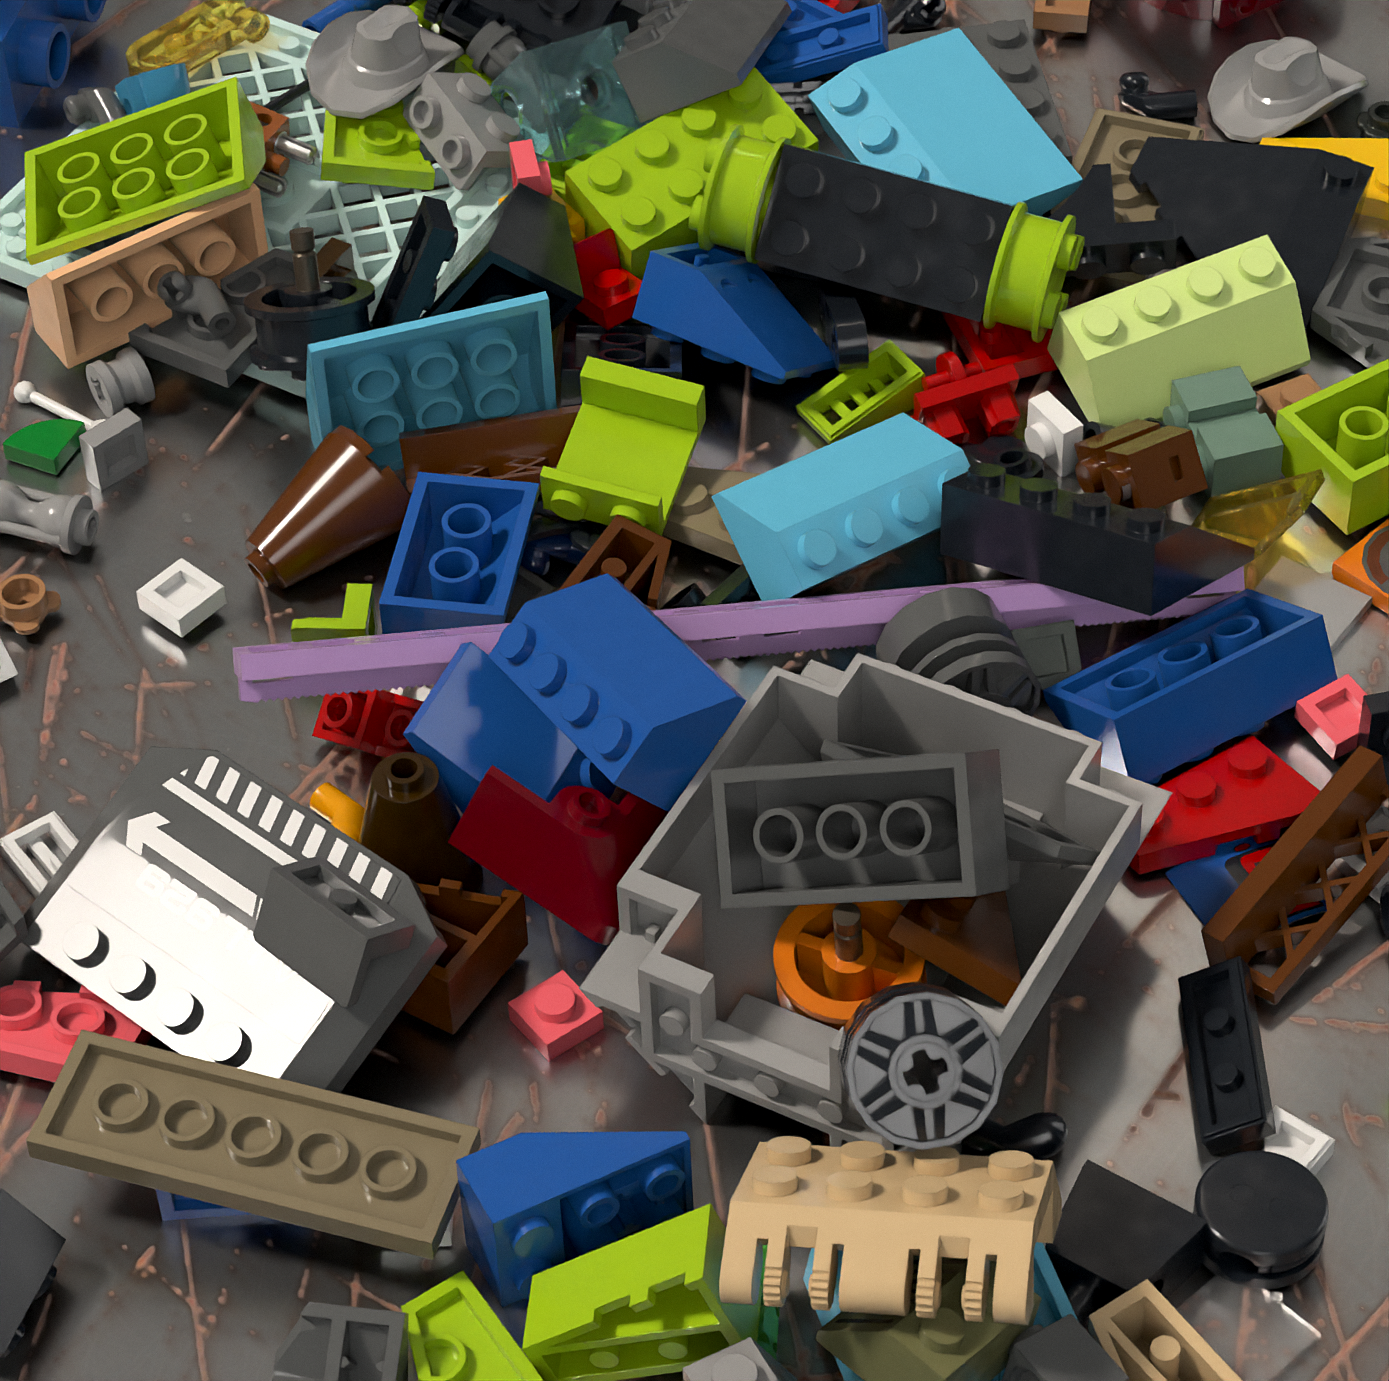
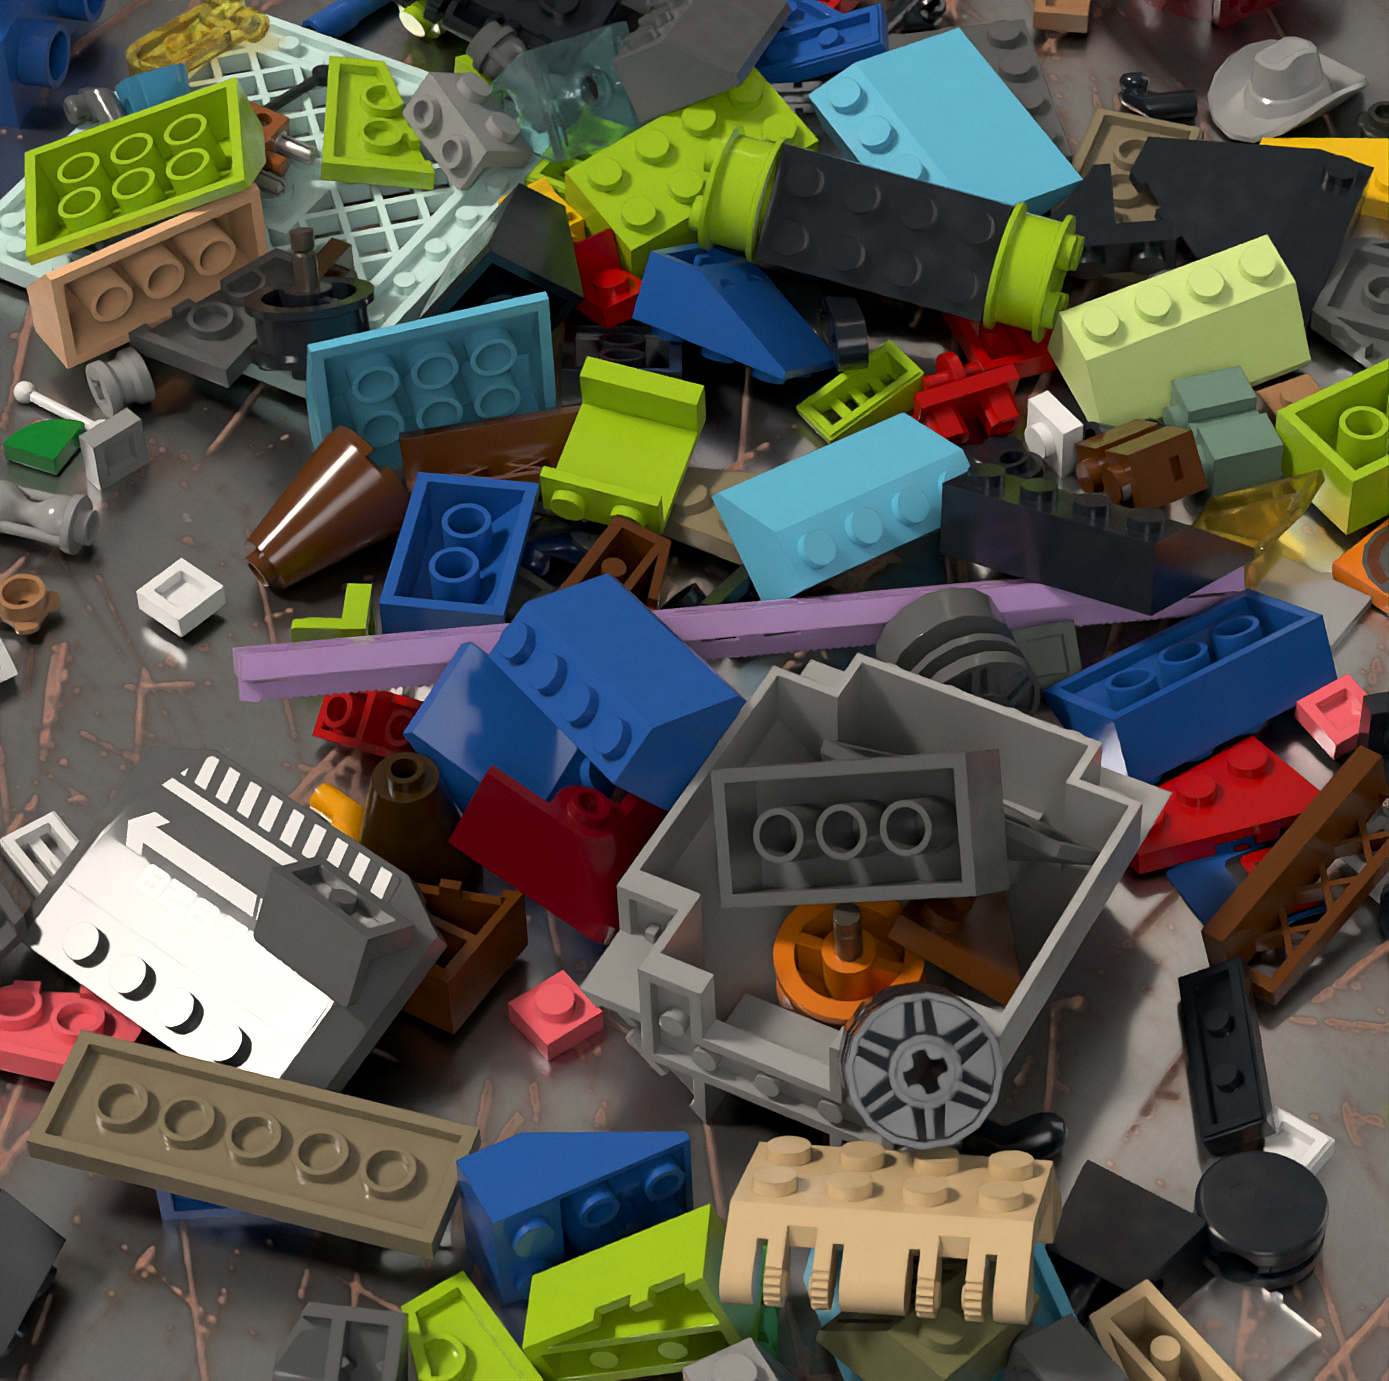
dark grey arm [157,271,236,336] -> none
light grey hat [305,5,465,119] -> none
black plate [370,195,458,330] -> none
coral plate [509,139,552,196] -> none

